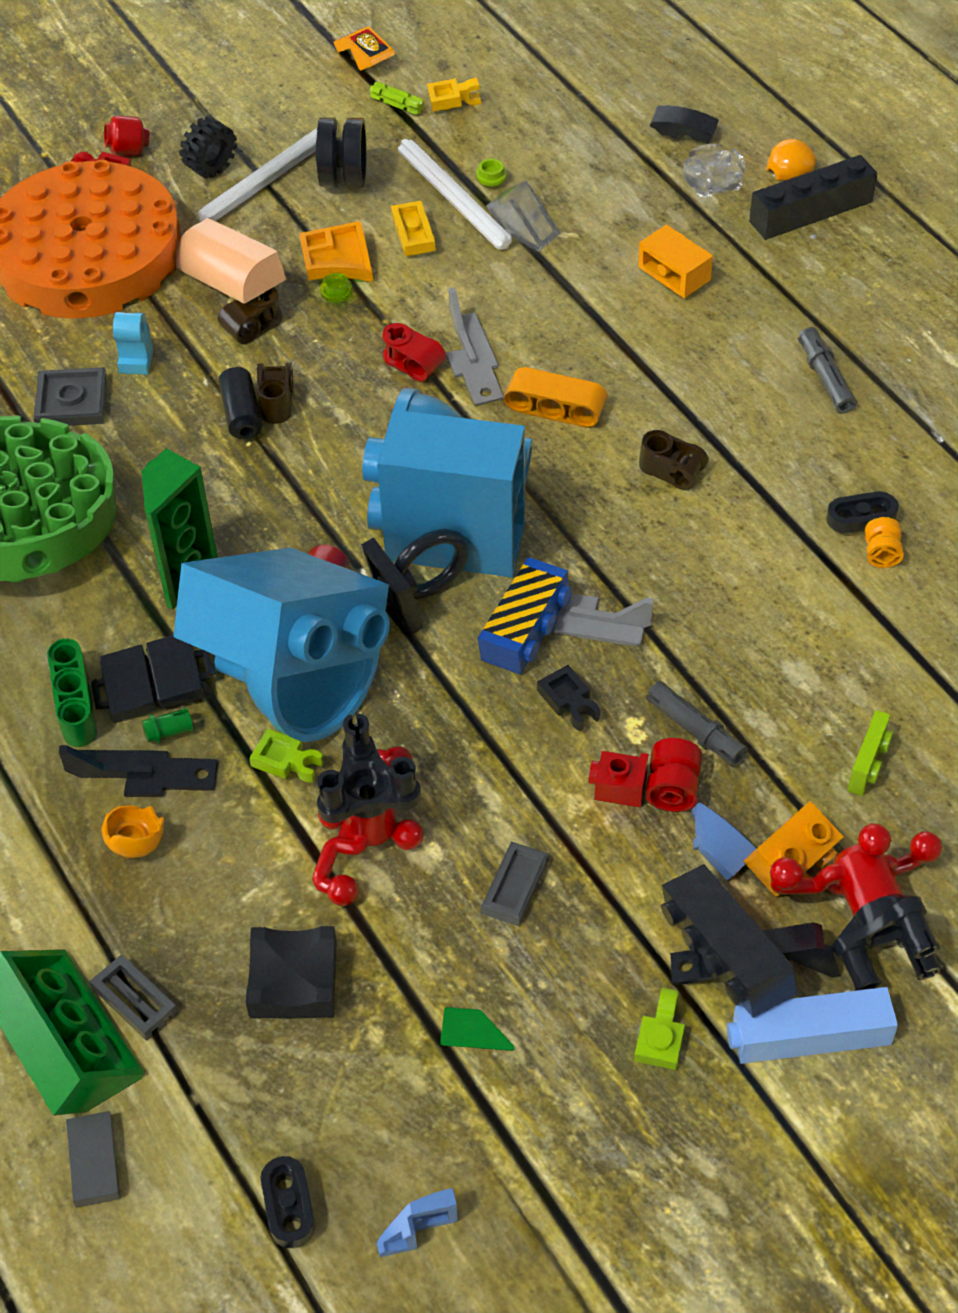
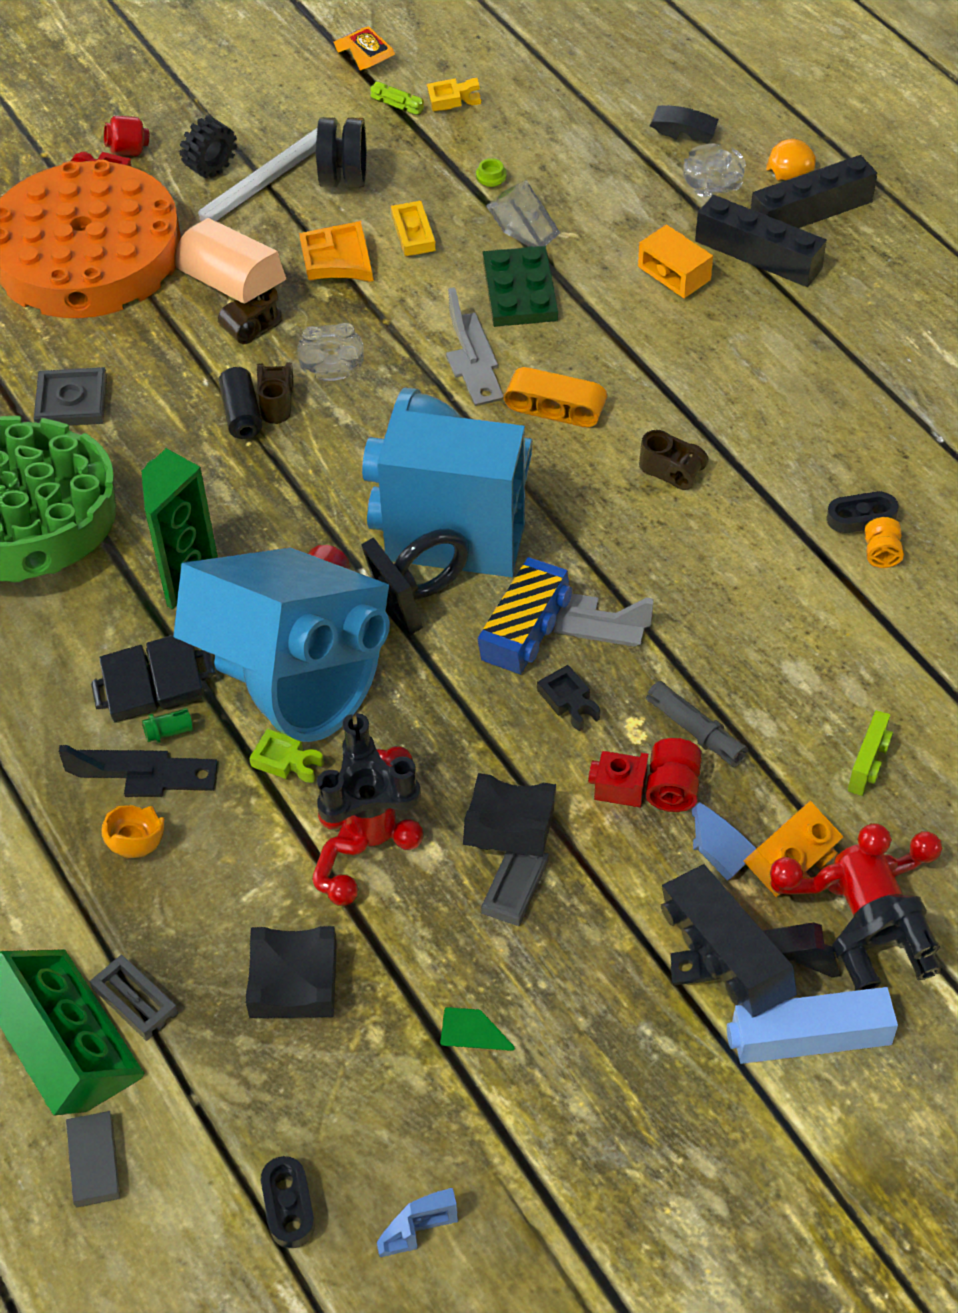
green beam [47,638,97,747] -> none
medium azure leg [113,312,154,375] -> none
clear neon green plate [320,273,352,303] -> none
red piece [382,323,446,382] -> none
white axle [398,139,512,250] -> none
lime plate [634,987,685,1070] -> none
dark grey pin [798,327,857,414] -> none
none -> clear plate [297,323,364,381]
none -> black brick [463,773,556,857]
none -> dark green plate [483,246,558,327]
none -> black brick [695,194,827,288]

